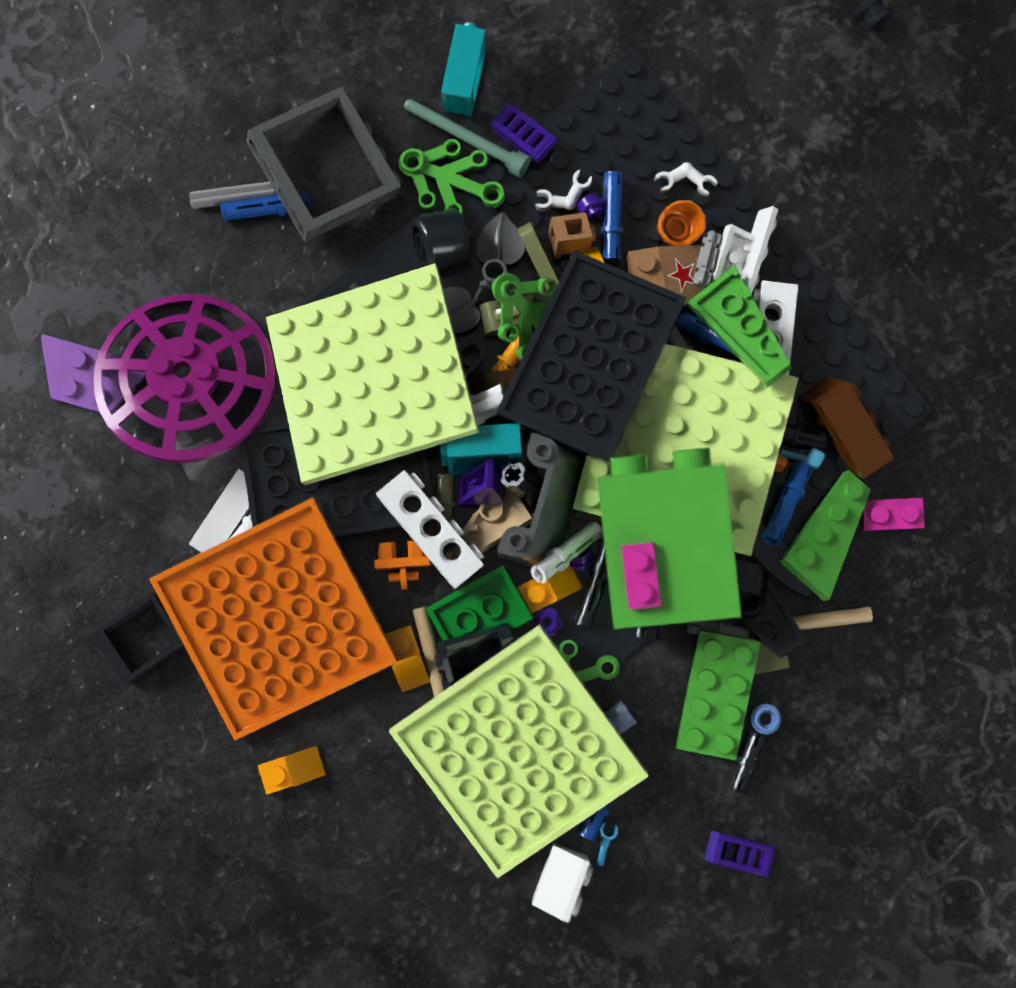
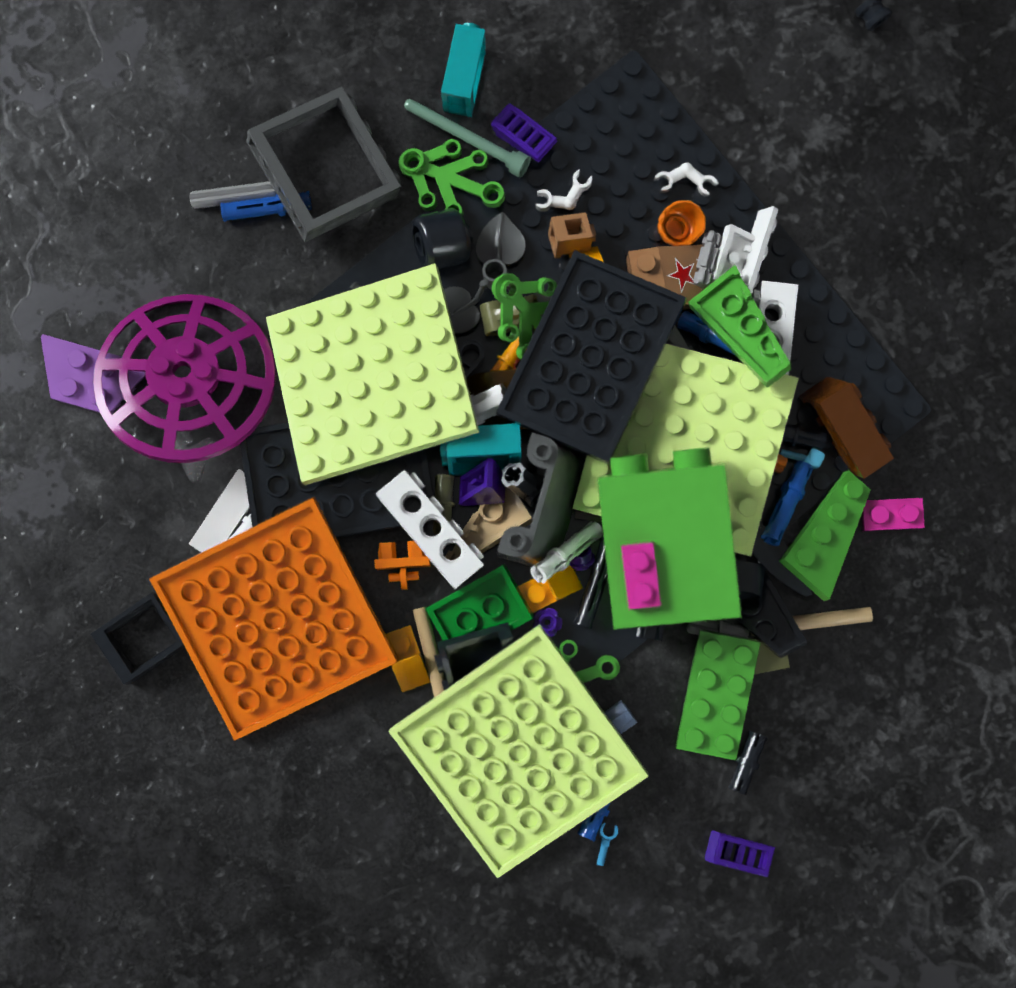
light orange slope [258,746,326,794] -> none
olive beam [518,222,561,299] -> none
white slope [532,842,593,923] -> none
dark purple plate [577,193,606,221] -> none
blue pin [601,171,624,263] -> none
medium blue plate [750,704,781,734] -> none

